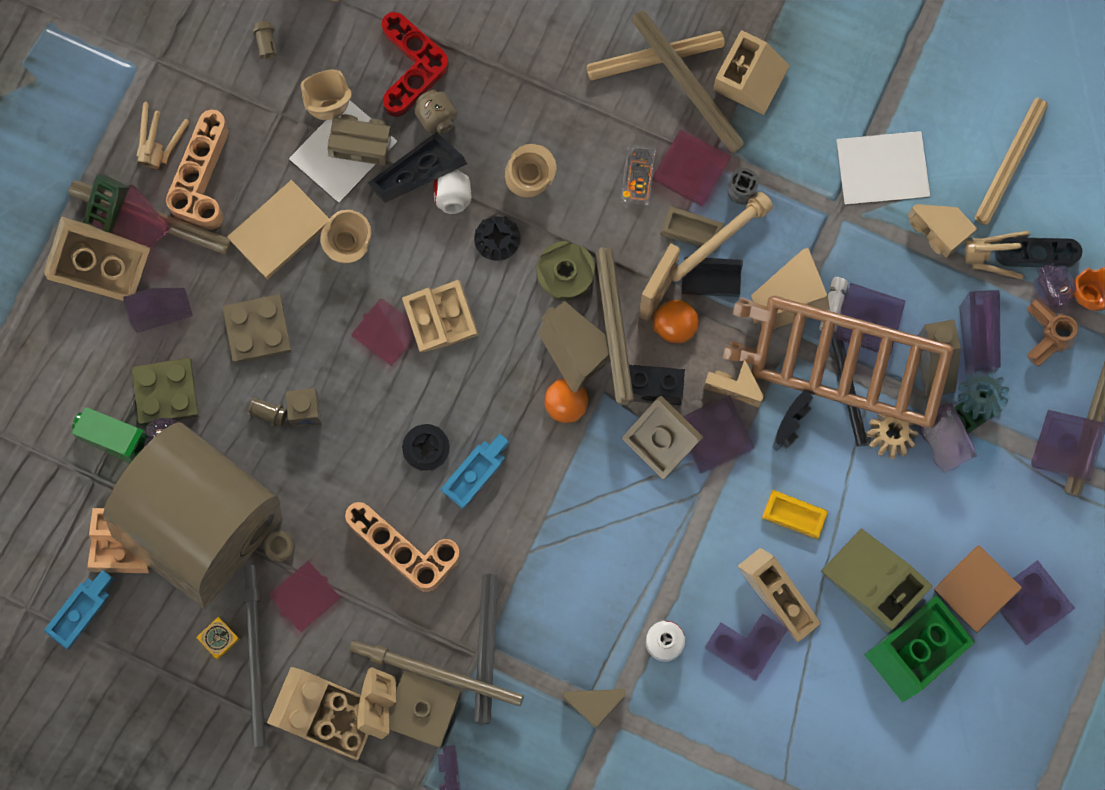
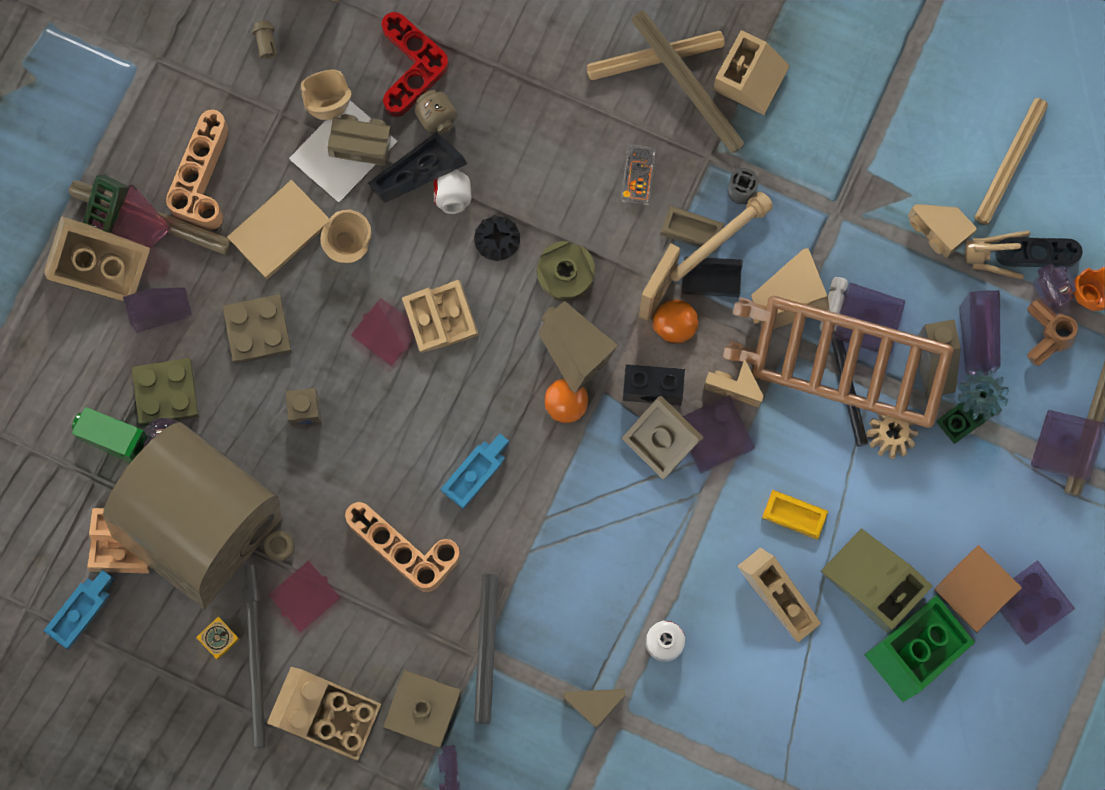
tan plant [136,102,189,169] -> none
dark tan pin [248,397,288,427] -> none
dark tan bar [350,640,524,707] -> none
tan slope [357,667,396,739] -> none
black gear [402,424,450,471] -> none
tan helmet [505,144,557,198] -> none
dark tan axle [596,247,634,405] -> none
clear pink tile [652,129,731,207] -> none
clear purple plate [704,613,788,681] -> none
black slope [772,389,814,451] -> none
white sticker [836,131,930,205] -> none
clear purple bracket [920,402,977,472] -> none

